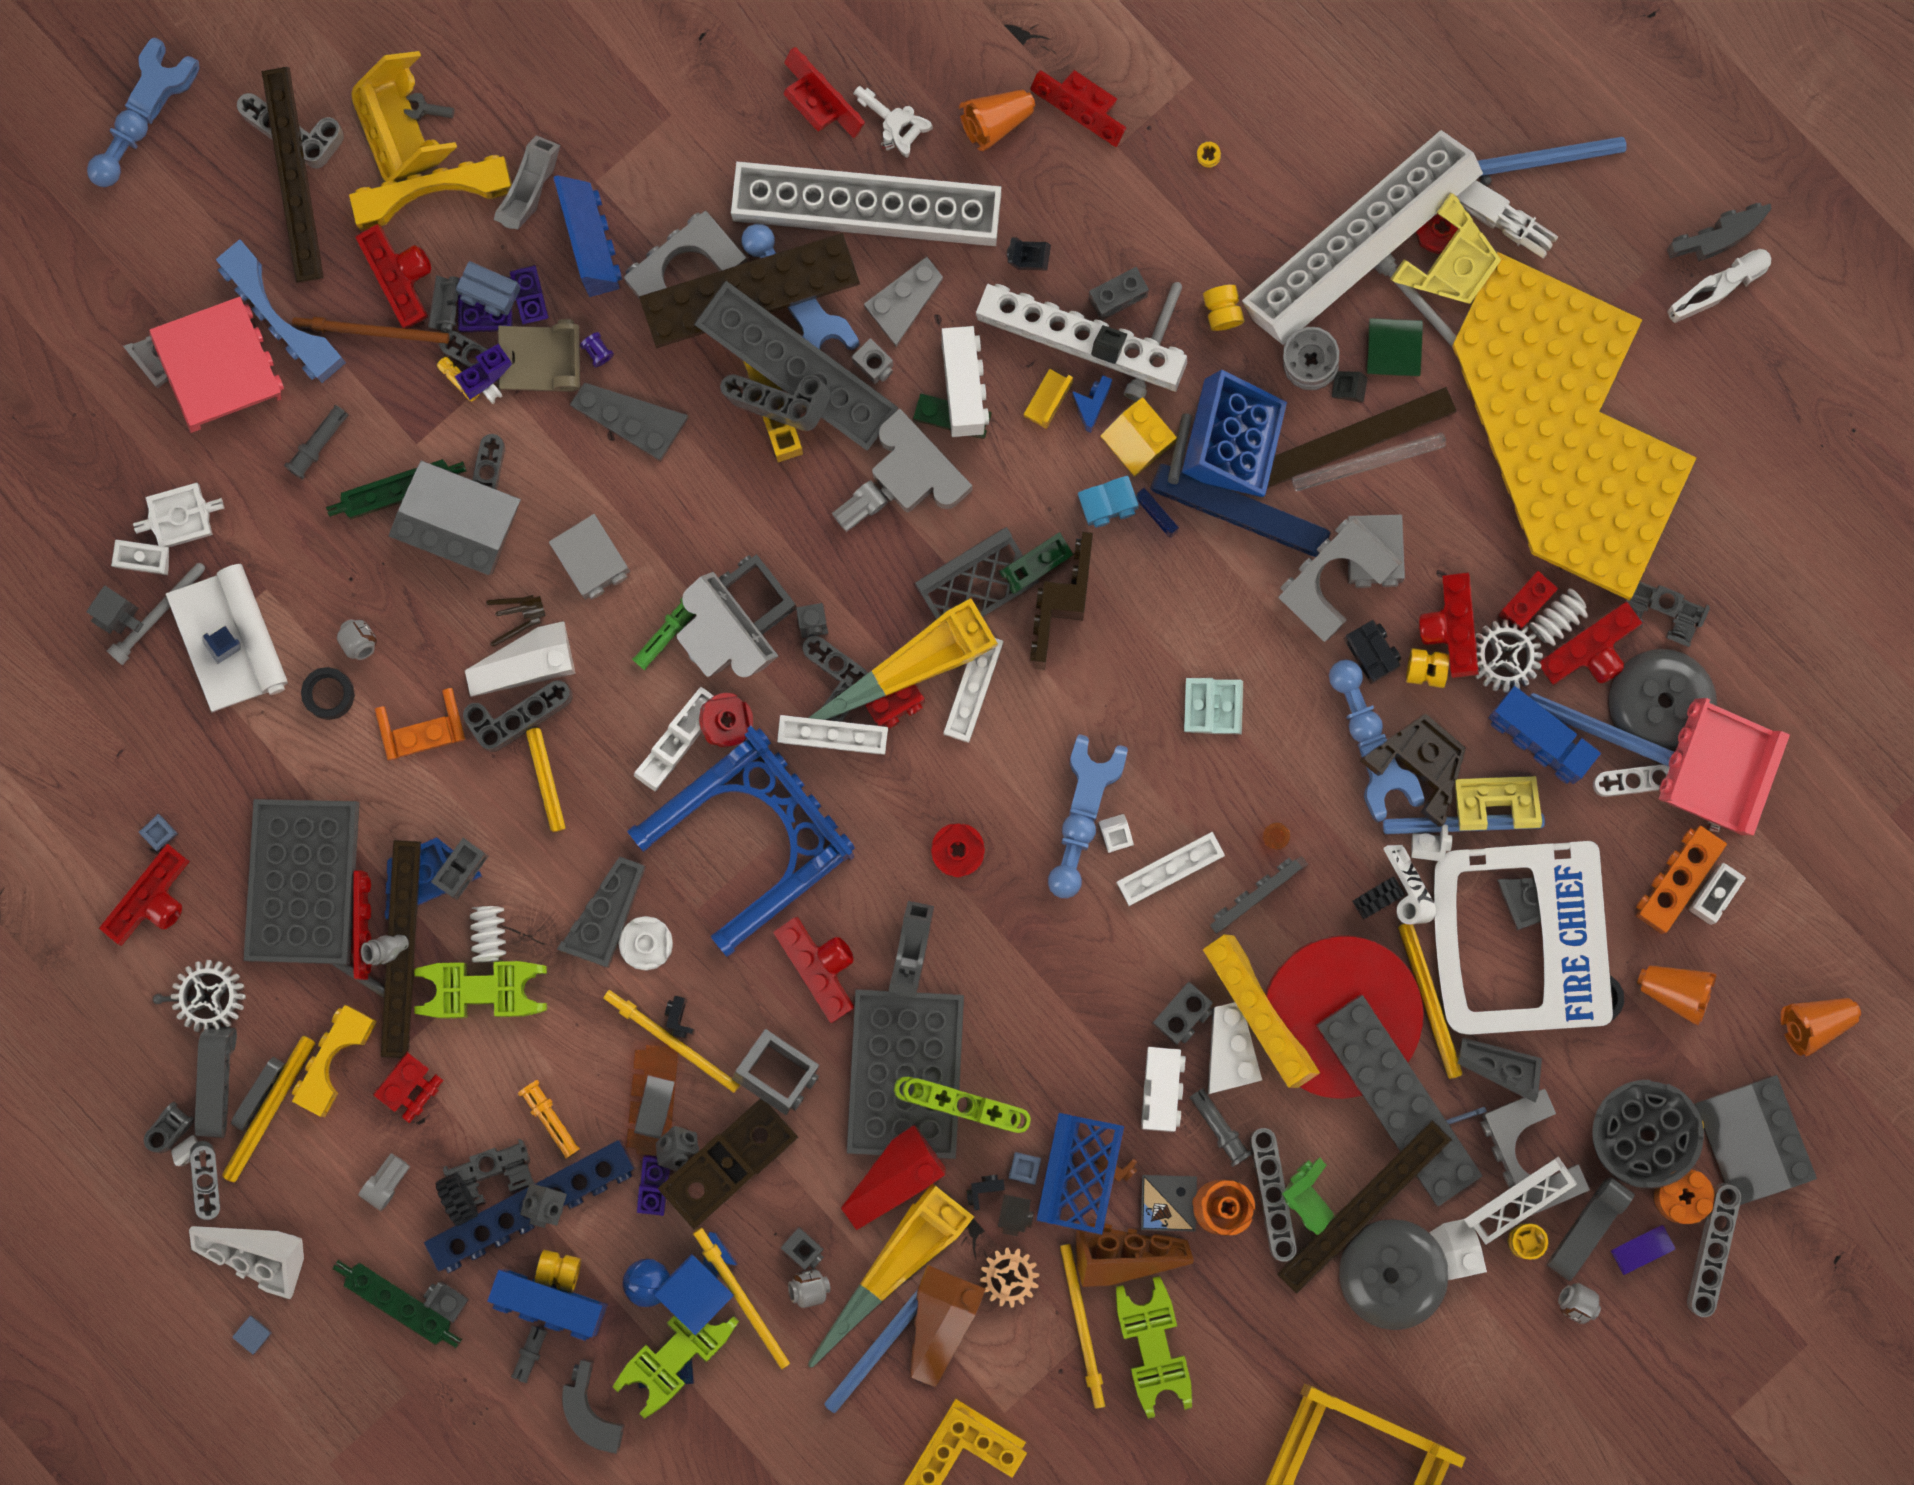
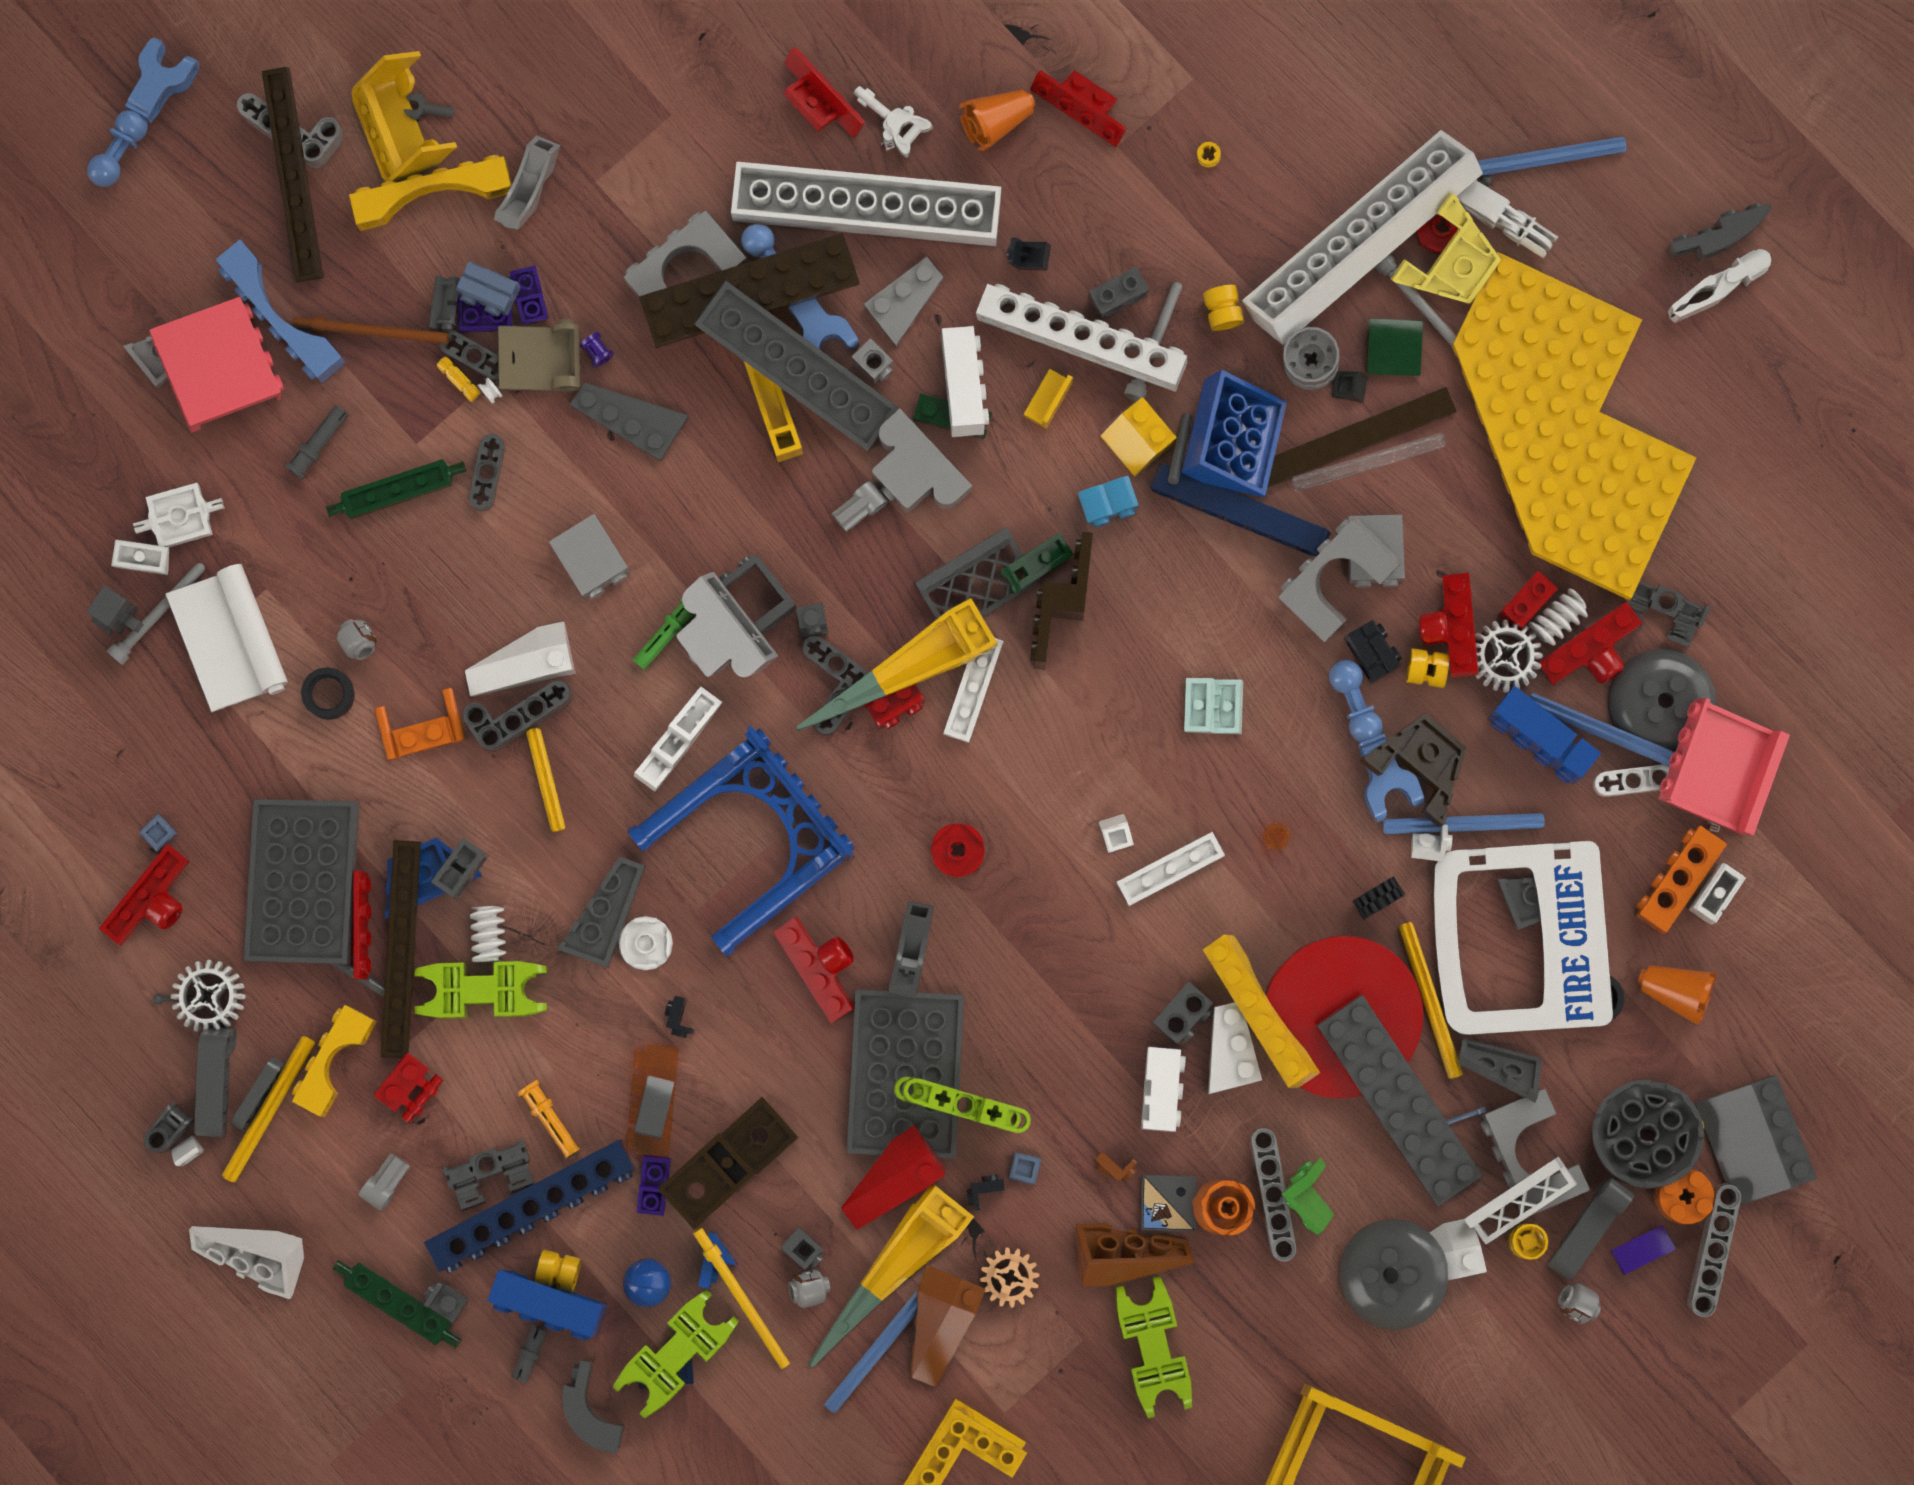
dark grey beam [190,1141,220,1220] -> none
dark blue panel [202,626,241,664] -> none
sand blue tile [232,1316,272,1355] -> none
red plate [355,224,432,329] -> none
light grey animal [361,935,409,966] -> none
slope [389,460,521,575] -> none
black tyre [435,1172,478,1226] -> none
dark purple slope [455,344,512,400] -> none
dark brown plant [486,595,546,646] -> none
dark grey brick [520,1183,567,1228] -> none
blue slope [554,175,623,297] -> none
yellow bar [603,990,740,1093] -> none
blue slope [653,1254,734,1335] -> none
dark grey brick [656,1126,699,1171] -> none
red plate [699,693,753,748] -> none
dark grey beam [720,374,831,431] -> none
dark grey window [732,1029,819,1115] -> none
white fence [777,715,888,755] -> none
clear smoke brick [998,1194,1034,1236] -> none
blue fence [1036,1113,1124,1235] -> none
medium blue piece [1048,734,1128,899] -> none
yellow bar [1060,1244,1105,1409] -> none
blue slope [1072,375,1113,433] -> none
pearl dark grey slope [1091,325,1127,364] -> none
clear blue tile [1136,488,1179,538] -> none
dark grey pin [1189,1088,1253,1167] -> none
dark grey wing [1210,856,1308,934] -> none
dark brown tile [1277,1120,1452,1294] -> none
white door [1383,845,1436,924] -> none
light yellow plate [1454,776,1542,831] -> none
orange cone [1780,998,1861,1057] -> none

